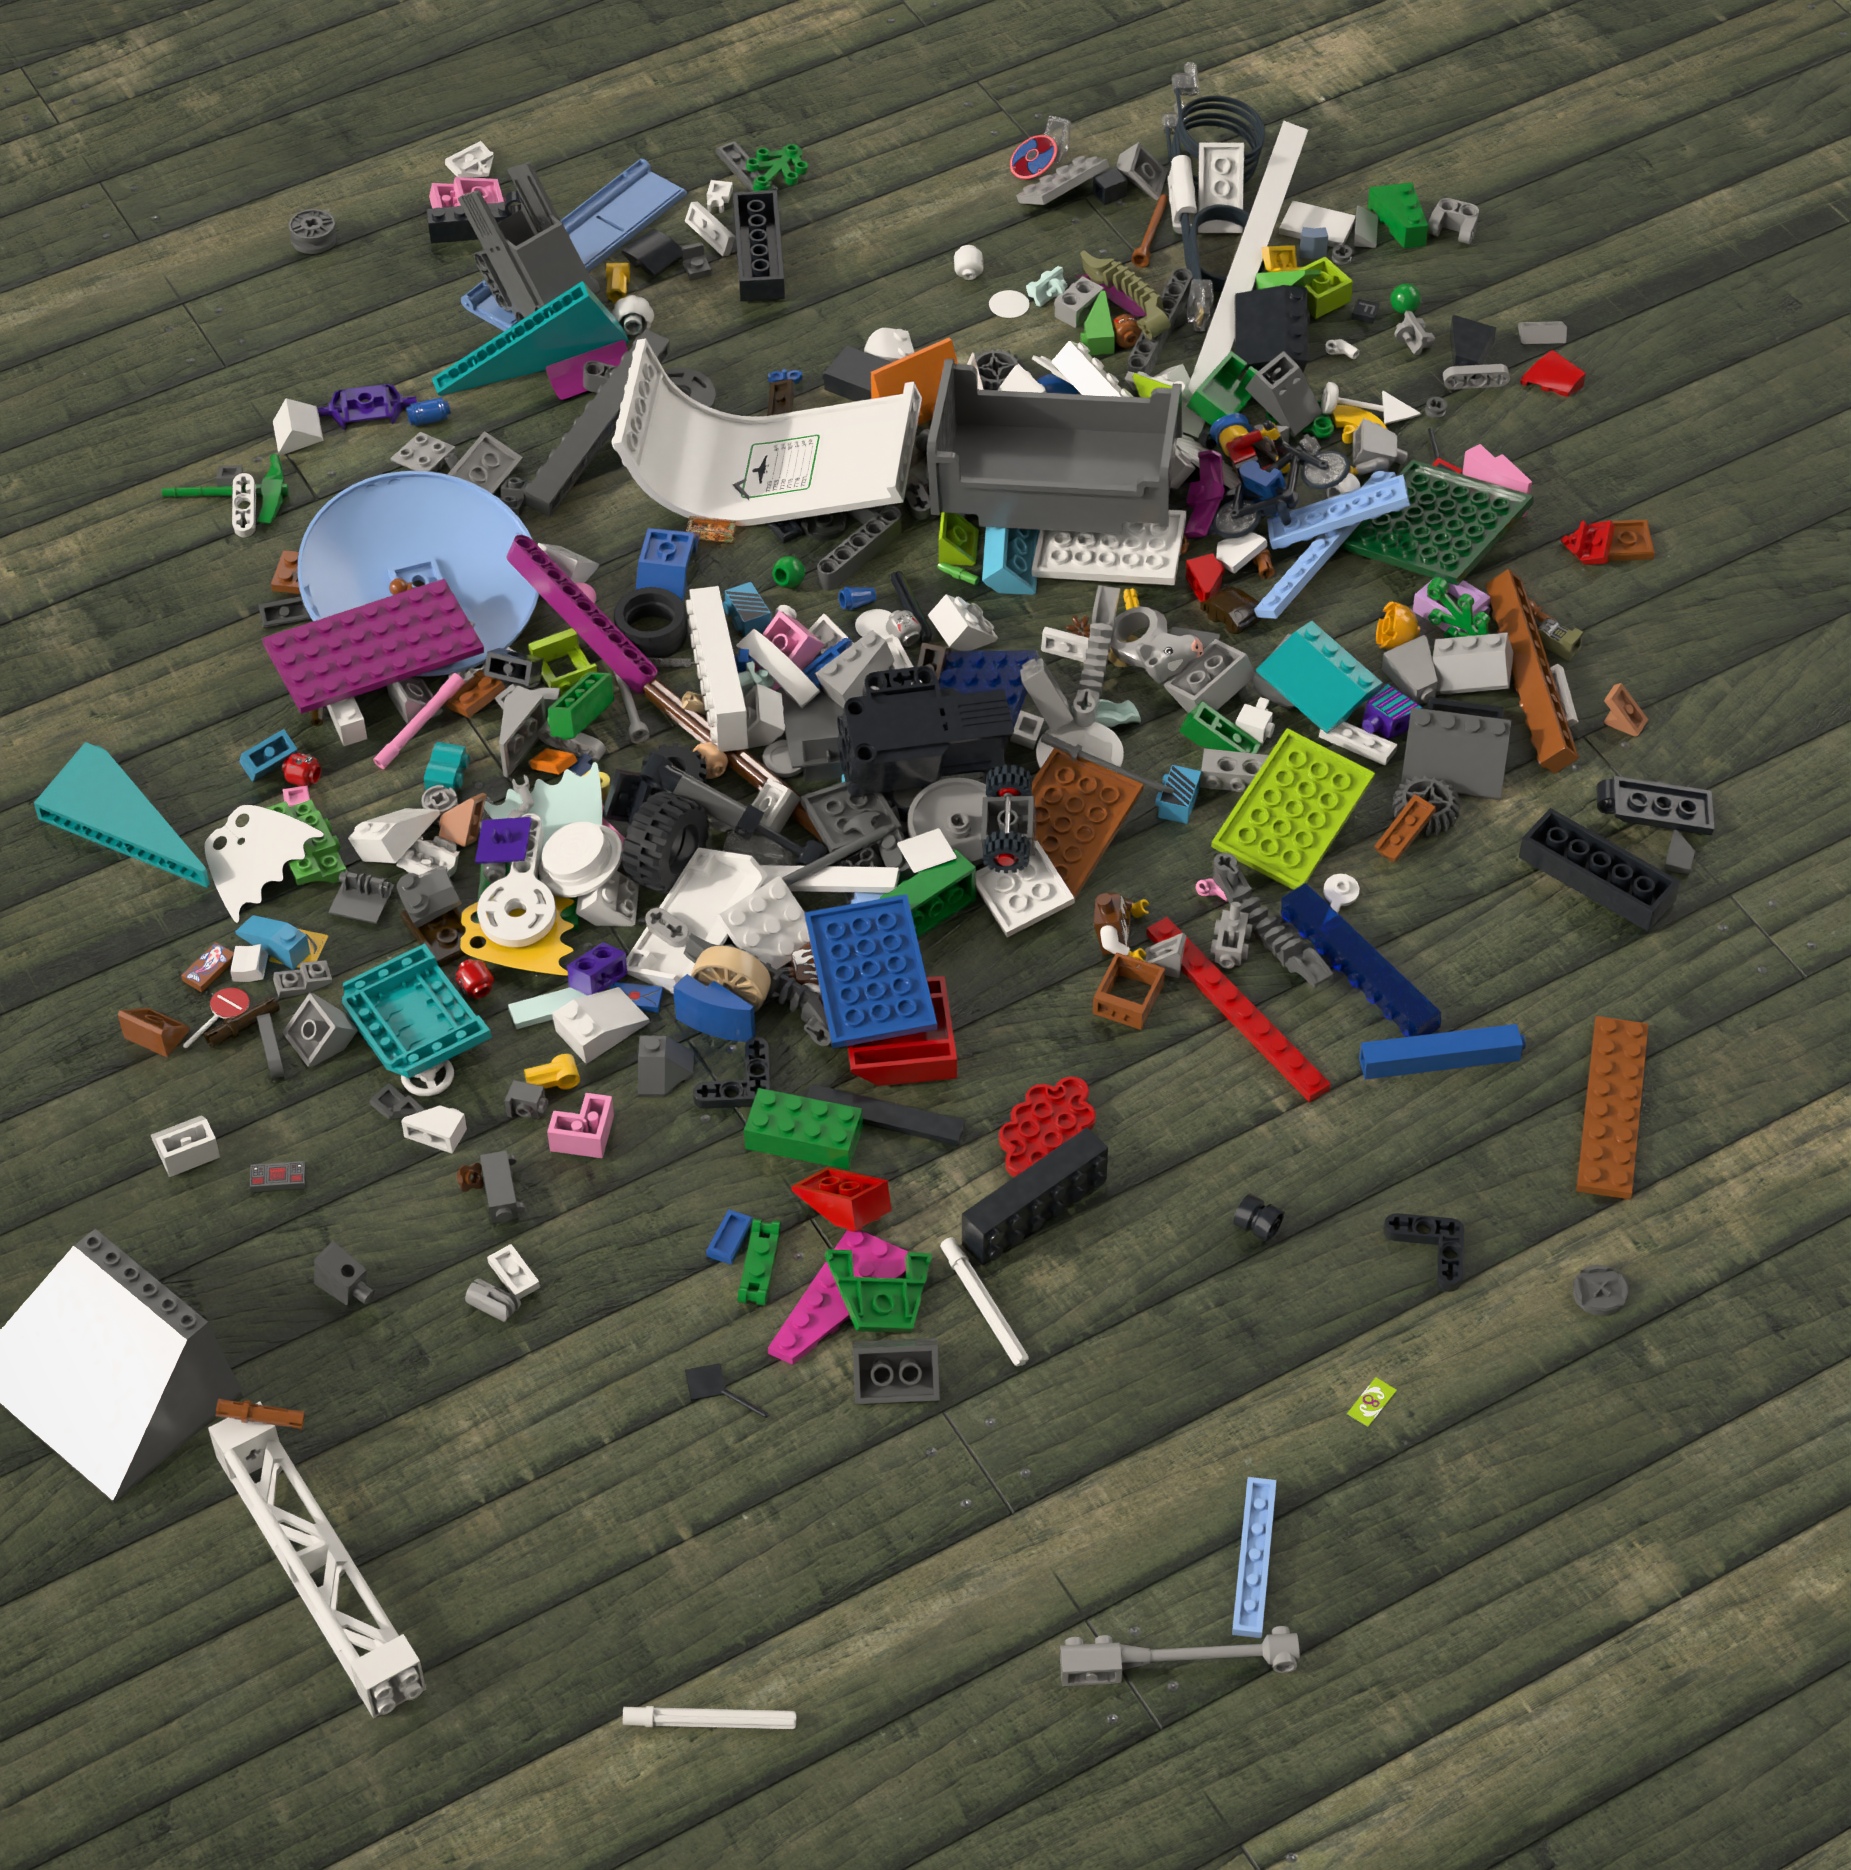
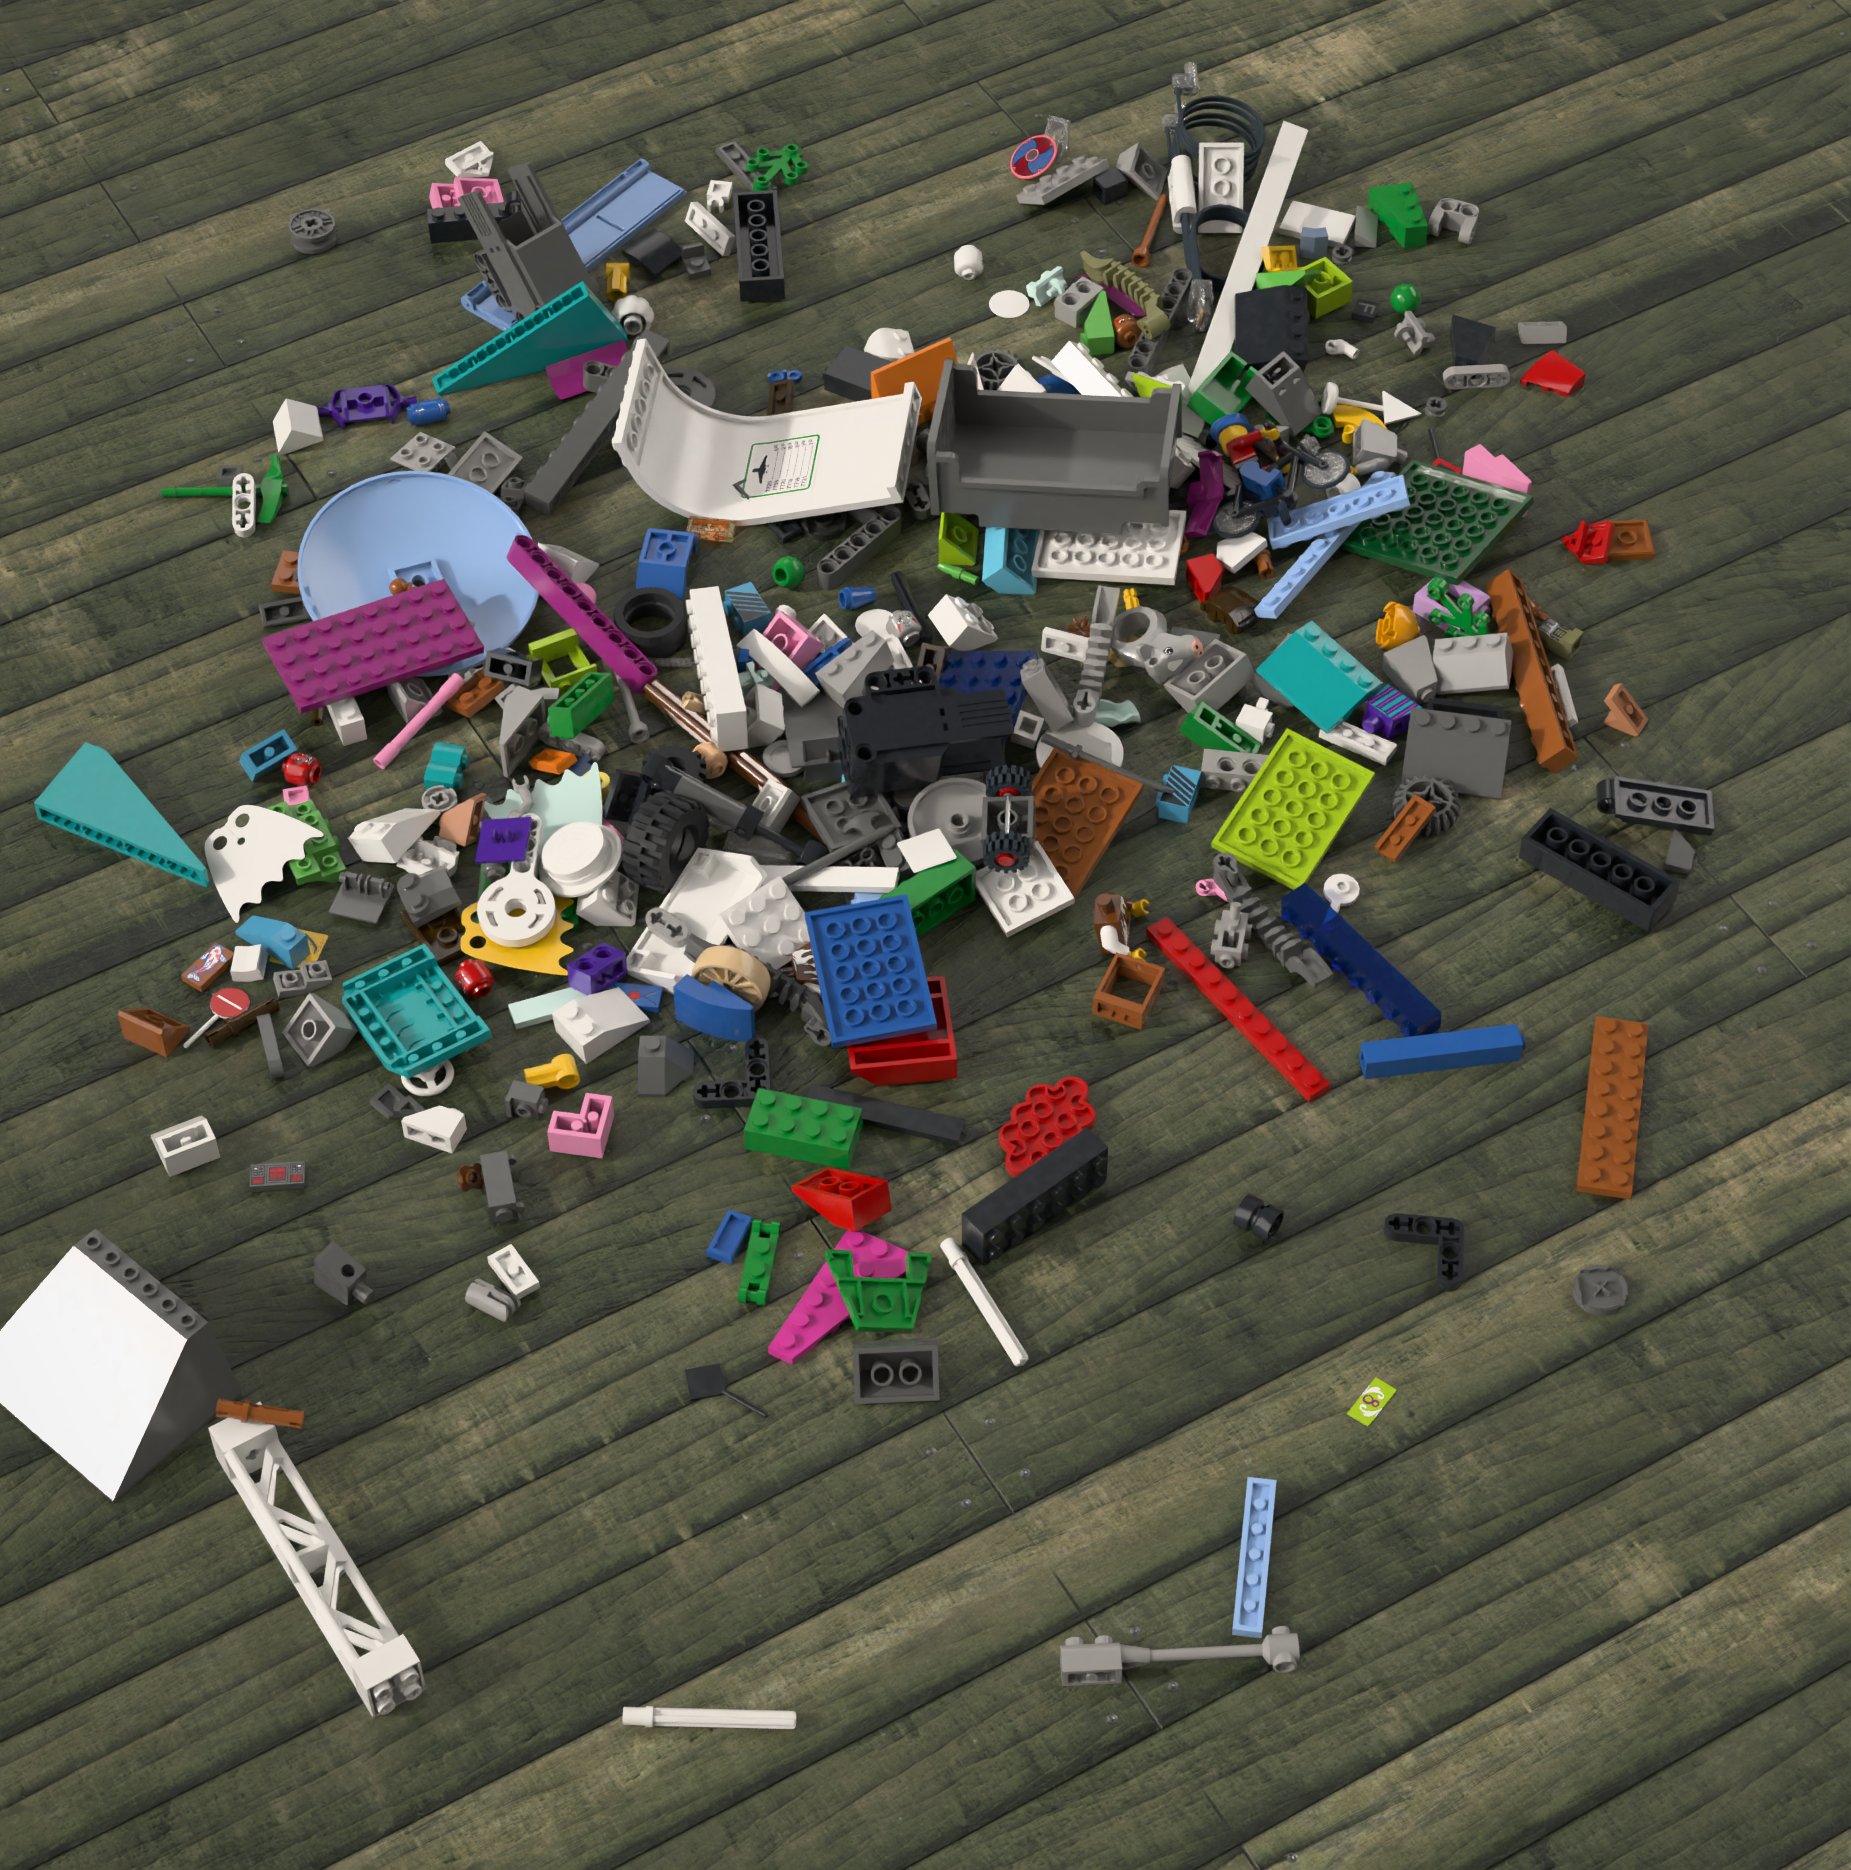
light grey slope [1143,933,1186,978] -> none

